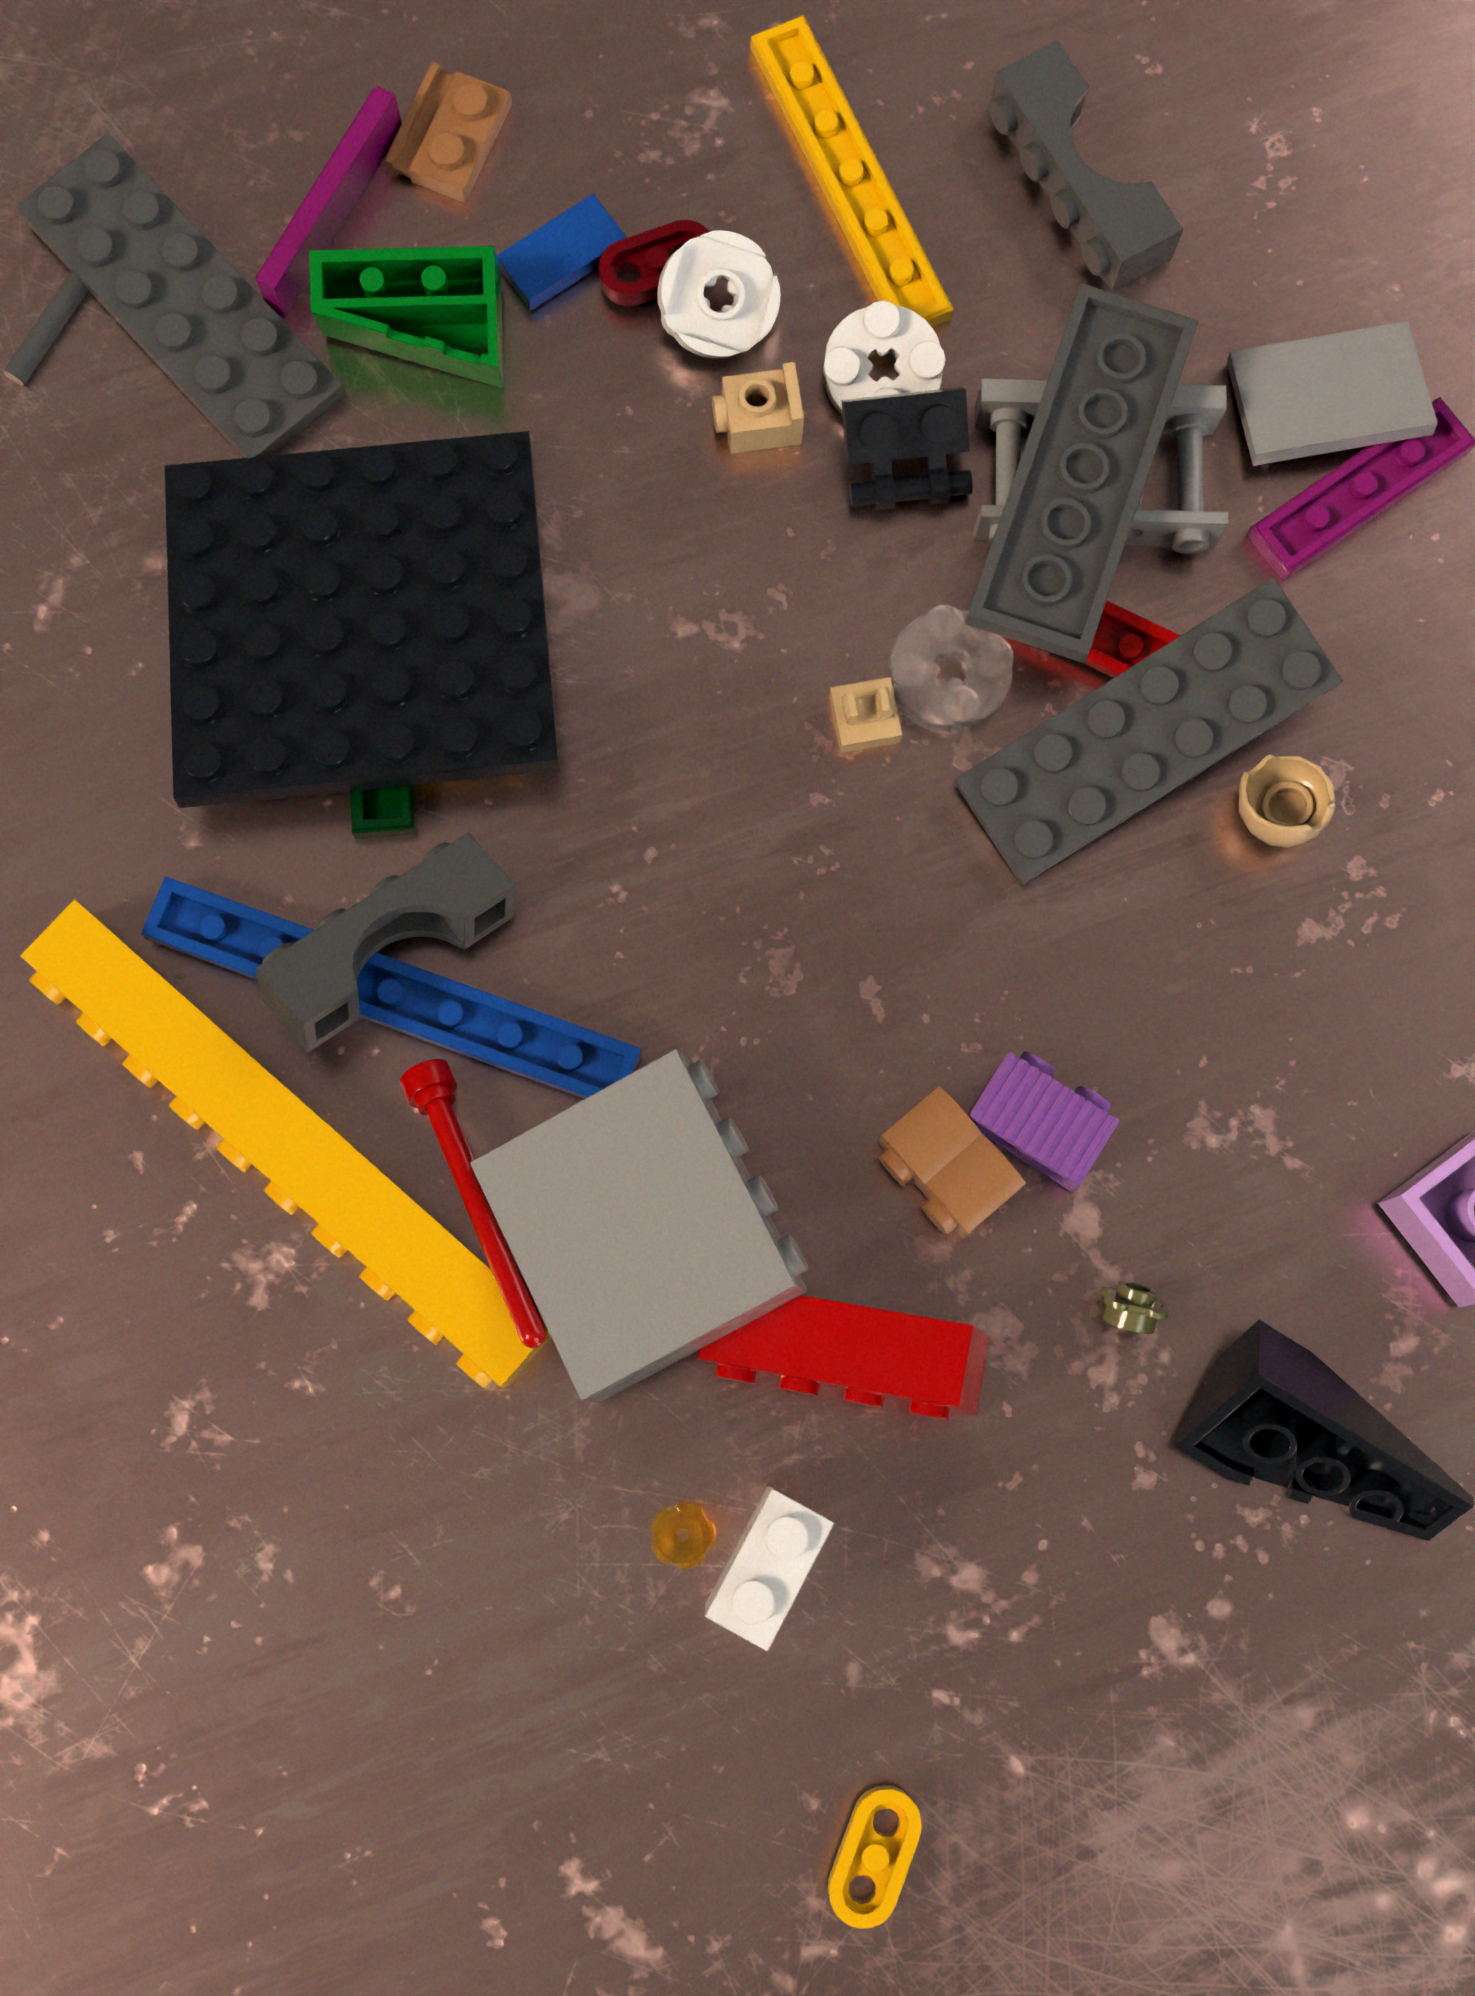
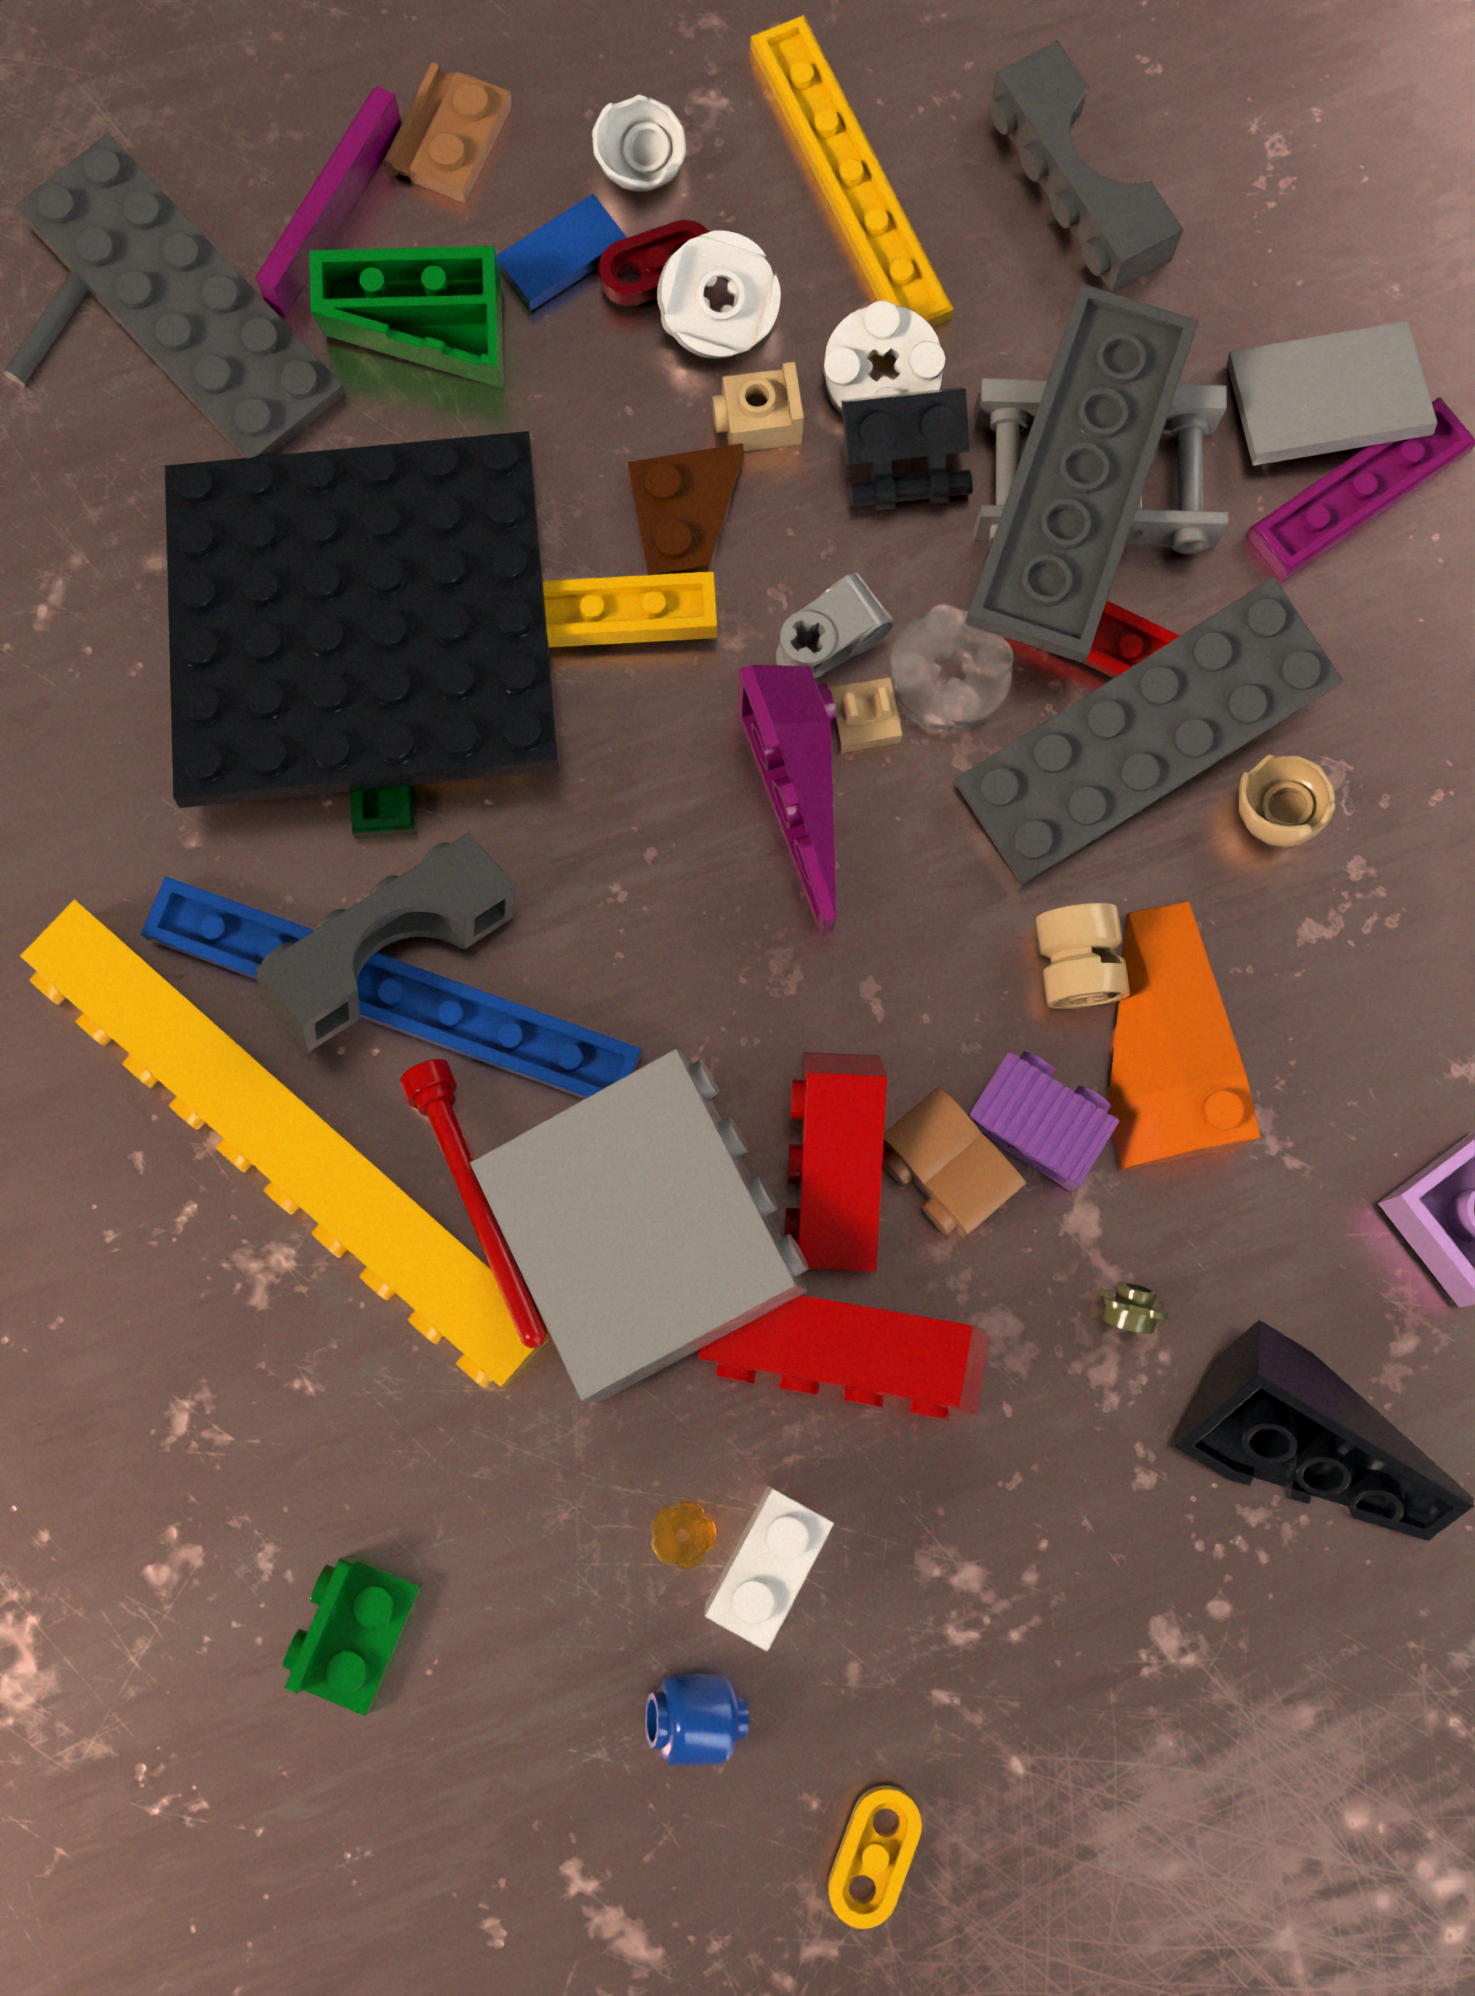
none -> green bracket [282,1555,422,1716]
none -> yellow plate [543,572,718,647]
none -> white hair [592,94,686,192]
none -> reddish brown wing [628,443,744,575]
none -> blue head [645,1673,749,1766]
none -> magenta wedge [737,665,837,936]
none -> light grey piece [775,573,895,682]
none -> red wedge [784,1052,887,1271]
none -> tan wheel [1035,903,1130,1009]
none -> orange wedge [1106,902,1261,1171]

